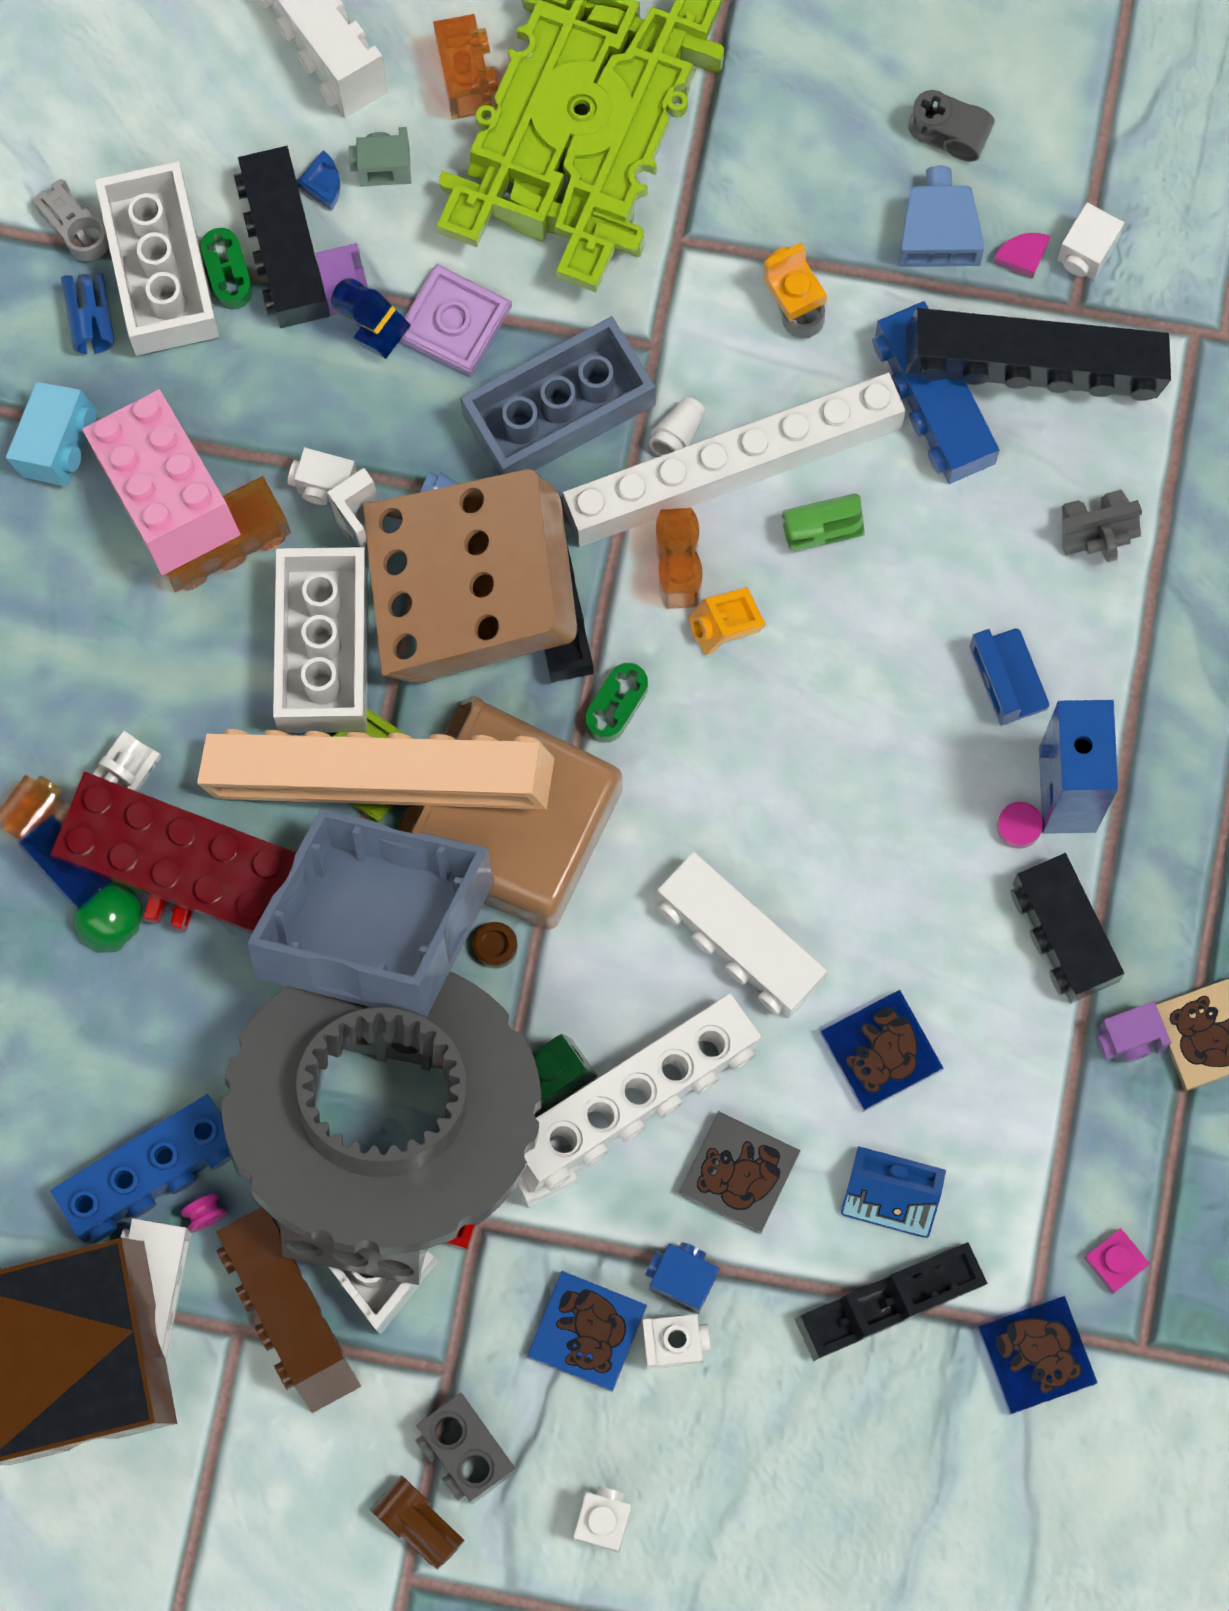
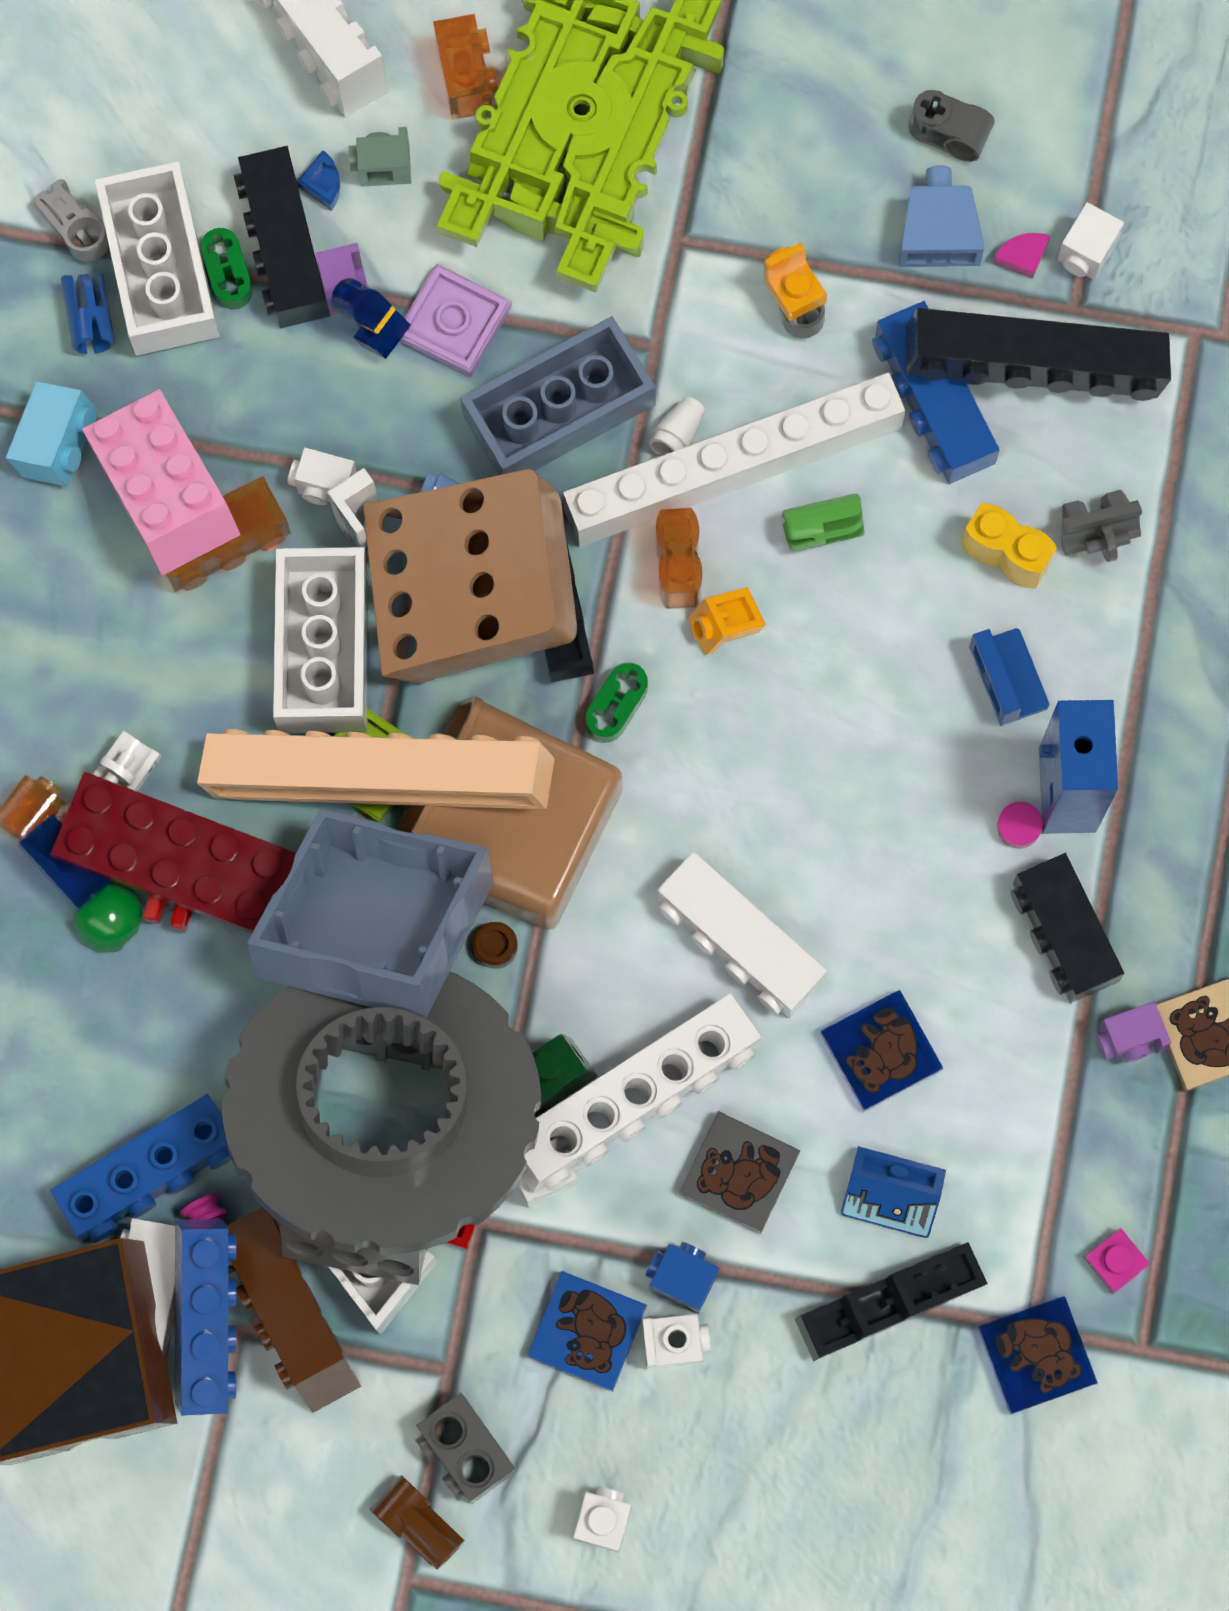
none -> blue brick [175,1219,237,1416]
none -> yellow brick [961,503,1057,589]

